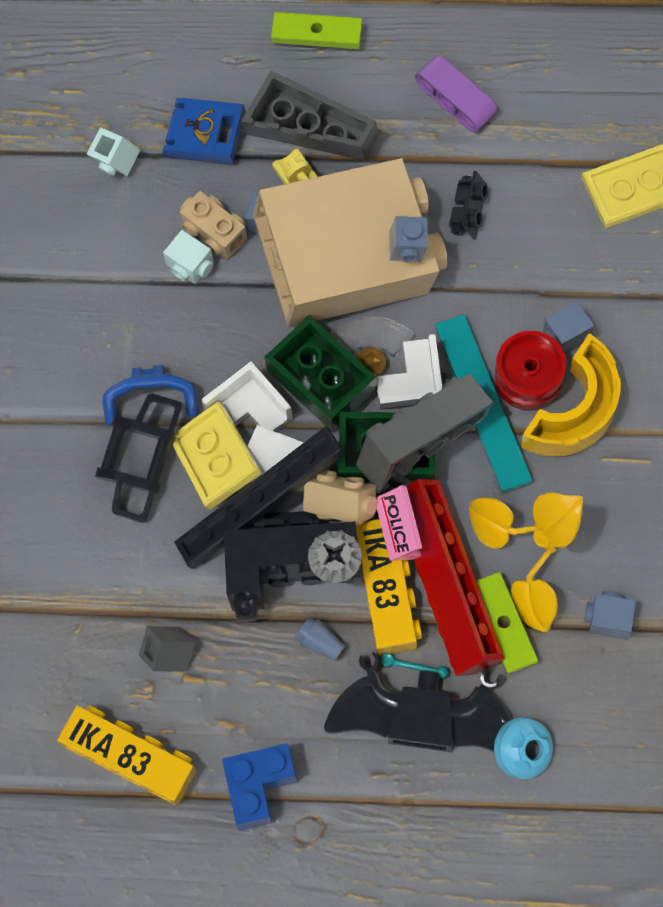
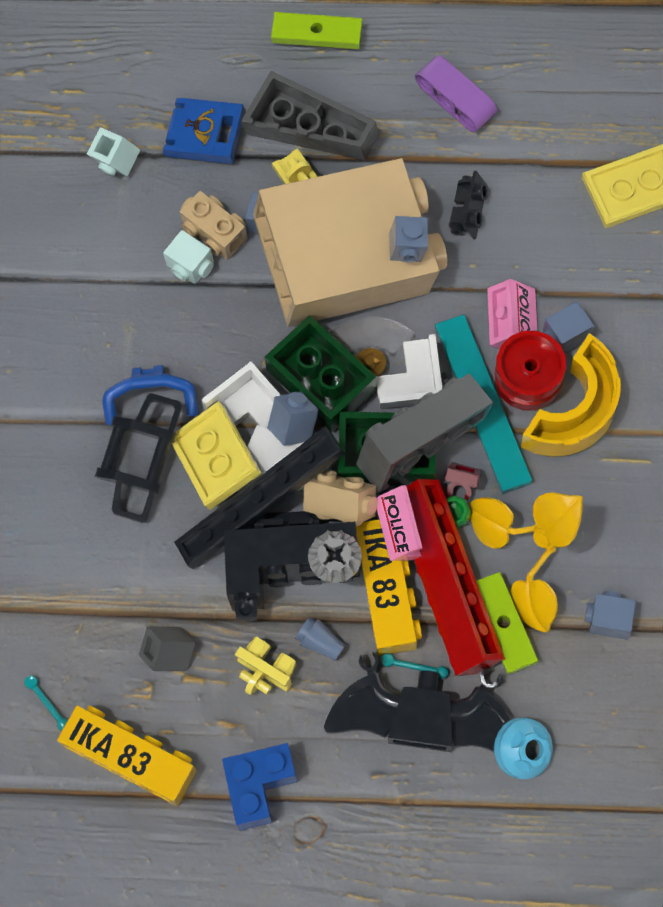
none -> teal hinge [24,675,68,731]
none -> light yellow hips [235,636,296,696]
none -> sand blue brick [267,392,318,446]
none -> tile [445,462,482,500]
none -> green tile [446,495,472,529]
none -> bright pink panel [487,279,537,349]

